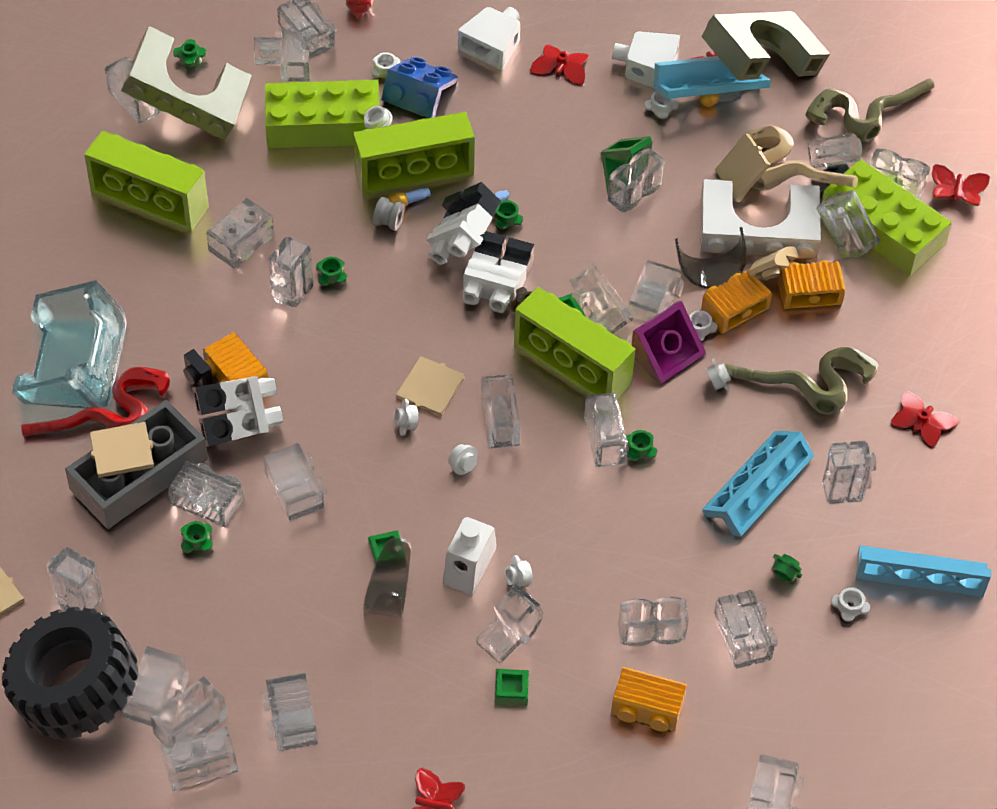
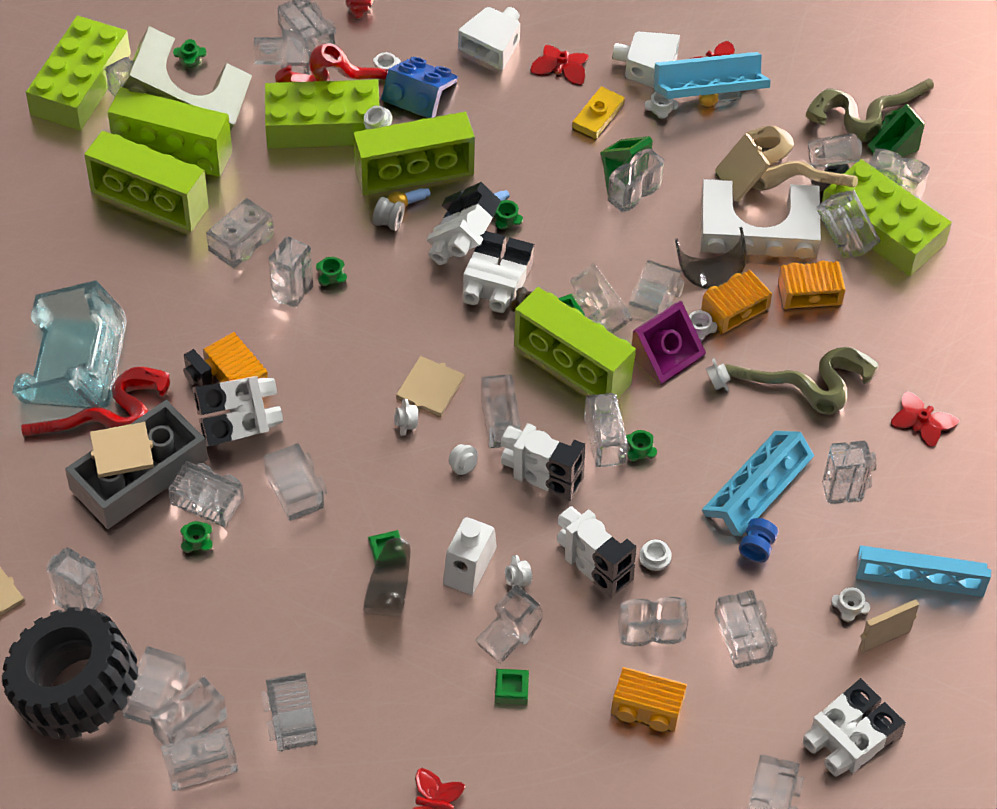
olive arch [701,11,830,80] -> none
tan slope [749,246,799,280] -> none
green plate [771,554,802,583] -> none
red piece [932,164,990,206] -> none
none -> lime brick [26,15,131,131]
none -> lime brick [107,87,232,177]
none -> red animal [275,43,388,83]
none -> hips [501,423,585,501]
none -> hips [557,506,637,598]
none -> yellow plate [572,86,625,139]
none -> white plate [639,539,672,571]
none -> blue wheel [739,518,779,563]
none -> white hips [802,678,906,777]
none -> tan piece [859,599,919,653]
none -> green slope [868,104,925,165]

